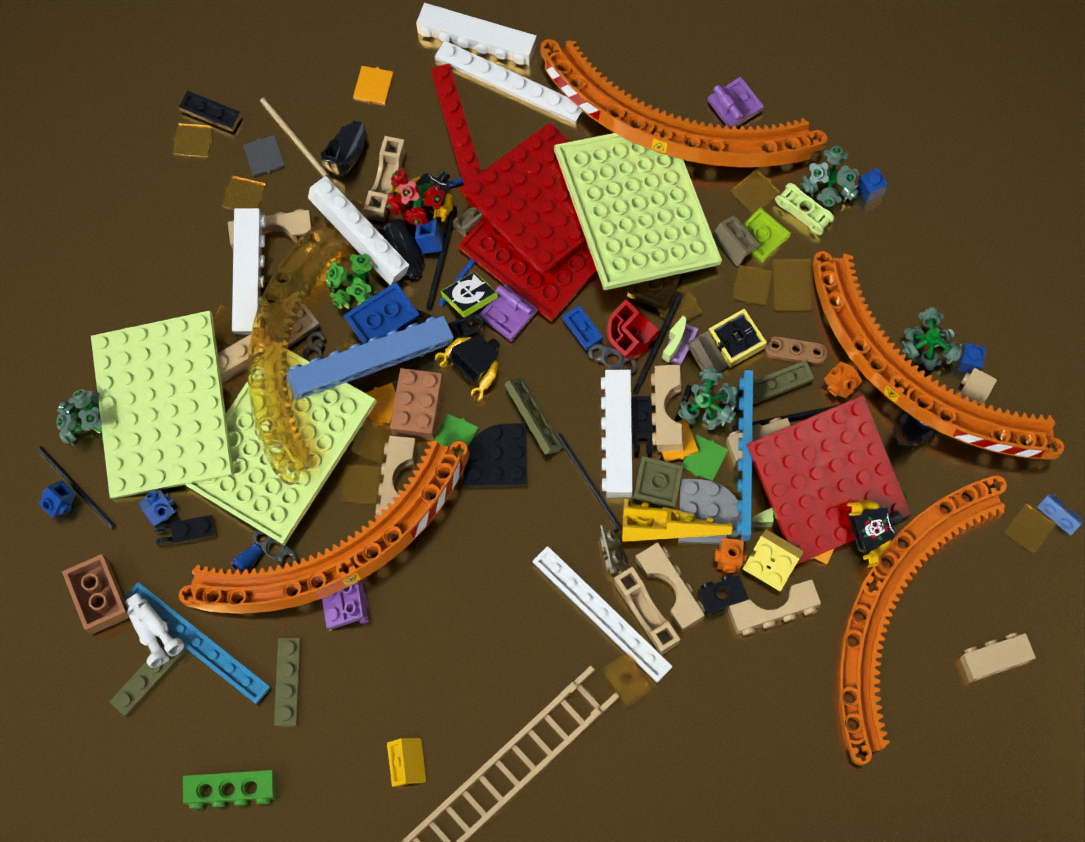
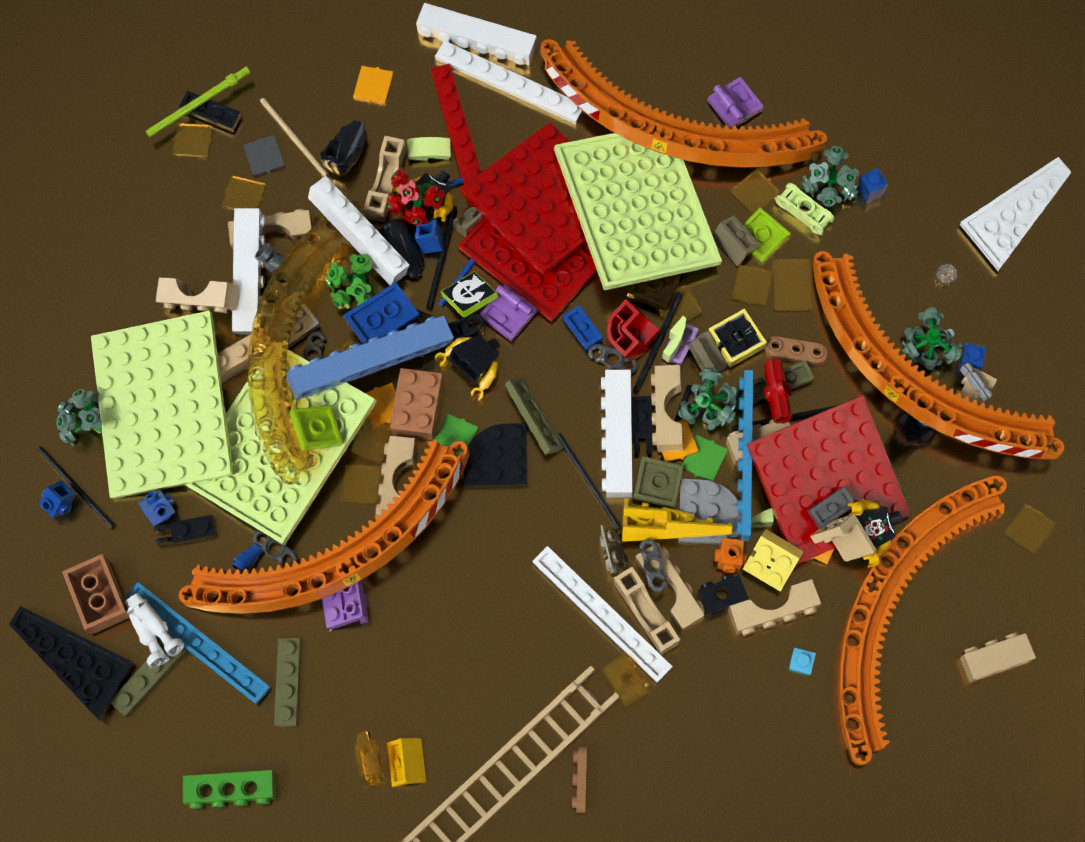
orange brick [824,362,862,398] -> none
medium blue hinge [1037,493,1084,535] -> none
none -> black wing [9,606,134,721]
none -> lime bar [146,67,250,137]
none -> tan arch [156,277,239,313]
none -> dark grey wheel [254,243,284,272]
none -> lime tile [290,405,343,451]
none -> clear yellow torso [353,732,386,789]
none -> yellowish green slope [407,137,451,161]
none -> medium nougat plate [572,745,587,813]
none -> dark grey piece [639,539,668,592]
none -> red piece [763,359,793,424]
none -> medium azure plate [789,648,816,676]
none -> dark grey plate [807,487,854,529]
none -> tan bracket [810,514,876,562]
none -> clear plate [936,264,957,284]
none -> white wing [960,157,1071,271]
none -> light grey axle [960,363,993,401]

